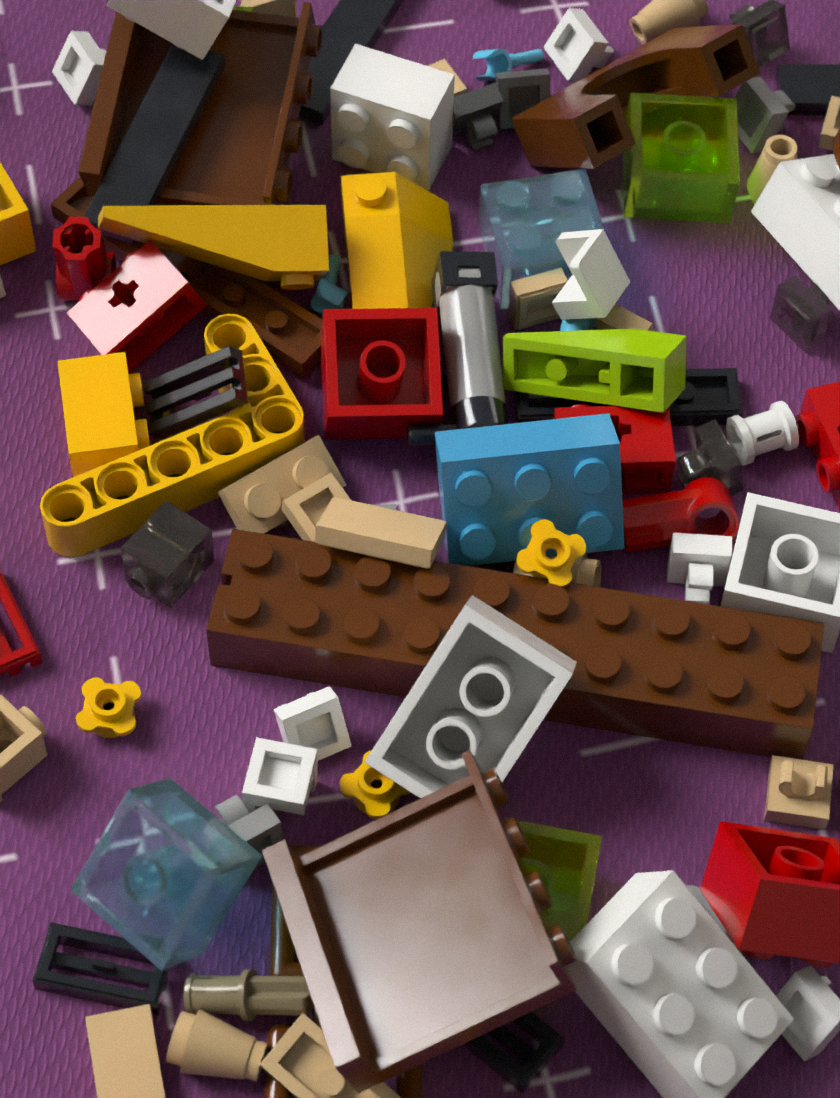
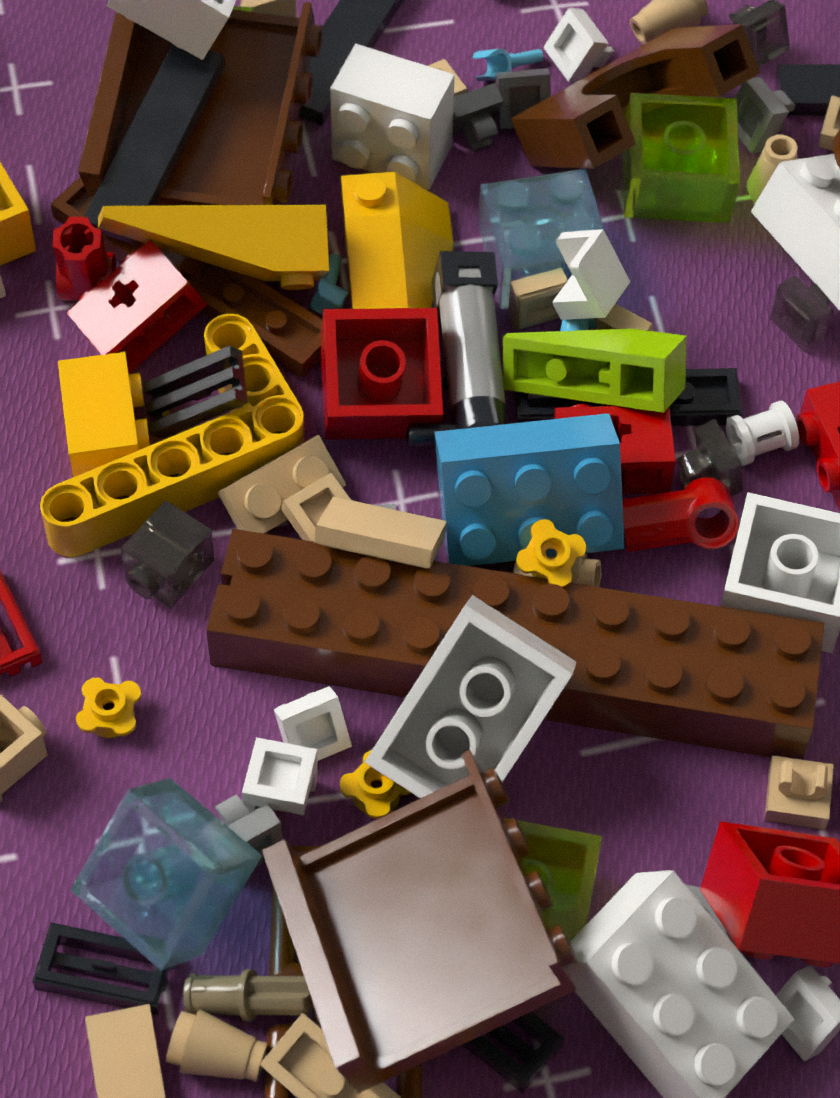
white tile [52,31,106,106] -> none
white tile [667,533,732,605] -> none

